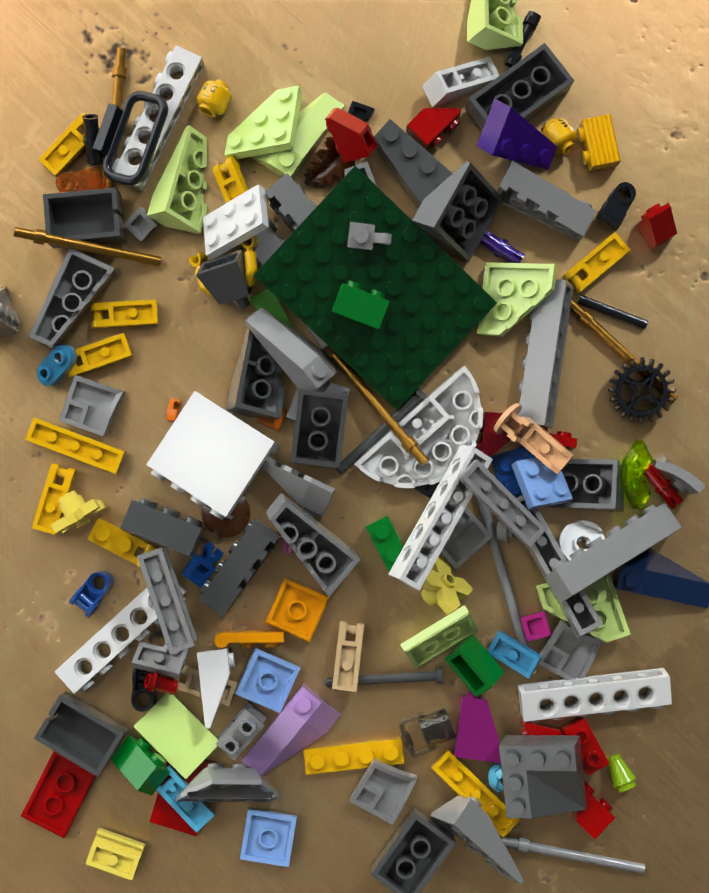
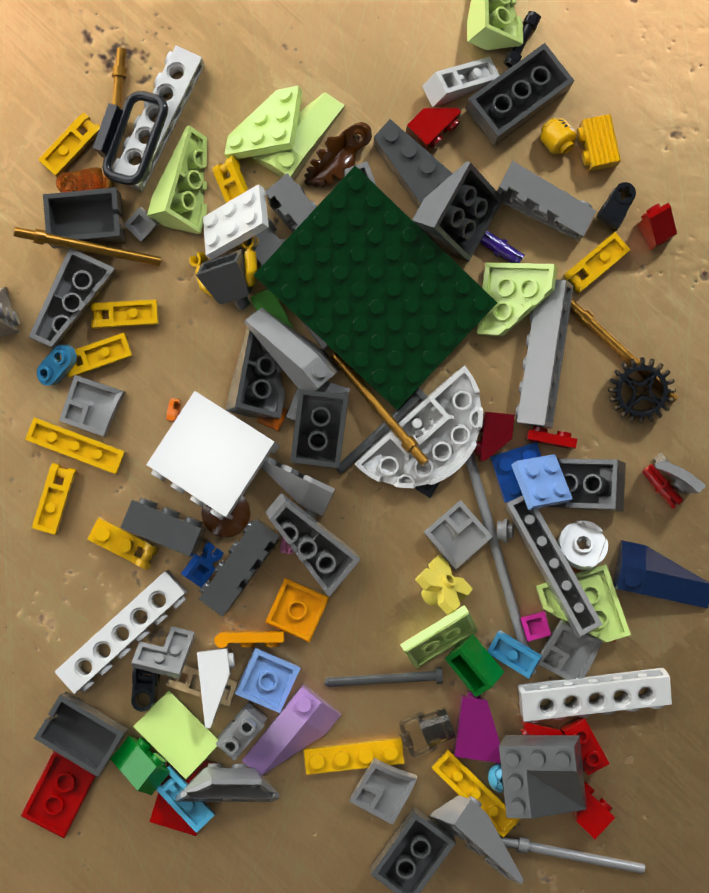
light yellow plant [50,490,107,534] -> none
blue piece [69,571,114,618] -> none
black pin [82,114,103,166] -> none
light yellow plate [86,827,146,881] -> none
light grey fence [137,546,198,654] -> none
red pin [144,672,178,695] -> none
yellow head [196,79,232,118] -> none
light blue plate [240,807,297,867] -> none
red slope [325,107,377,163] -> none
green brick [331,280,390,329] -> none
tan plate [332,621,364,693] -> none
light grey plate [347,222,392,250] -> none
black tile [348,100,375,122] -> none
green brick [366,515,403,571] -> none
white brick [389,445,493,591] -> none
light grey plate [458,460,546,548] -> none
dark purple wedge [477,99,557,170] -> none
light nougat piece [494,403,574,474] -> none
light grey brick [545,503,682,602] -> none
black bar [577,294,649,329] -> none
lime cone [607,753,637,793] -> none
clear neon green plate [620,440,653,510] -> none

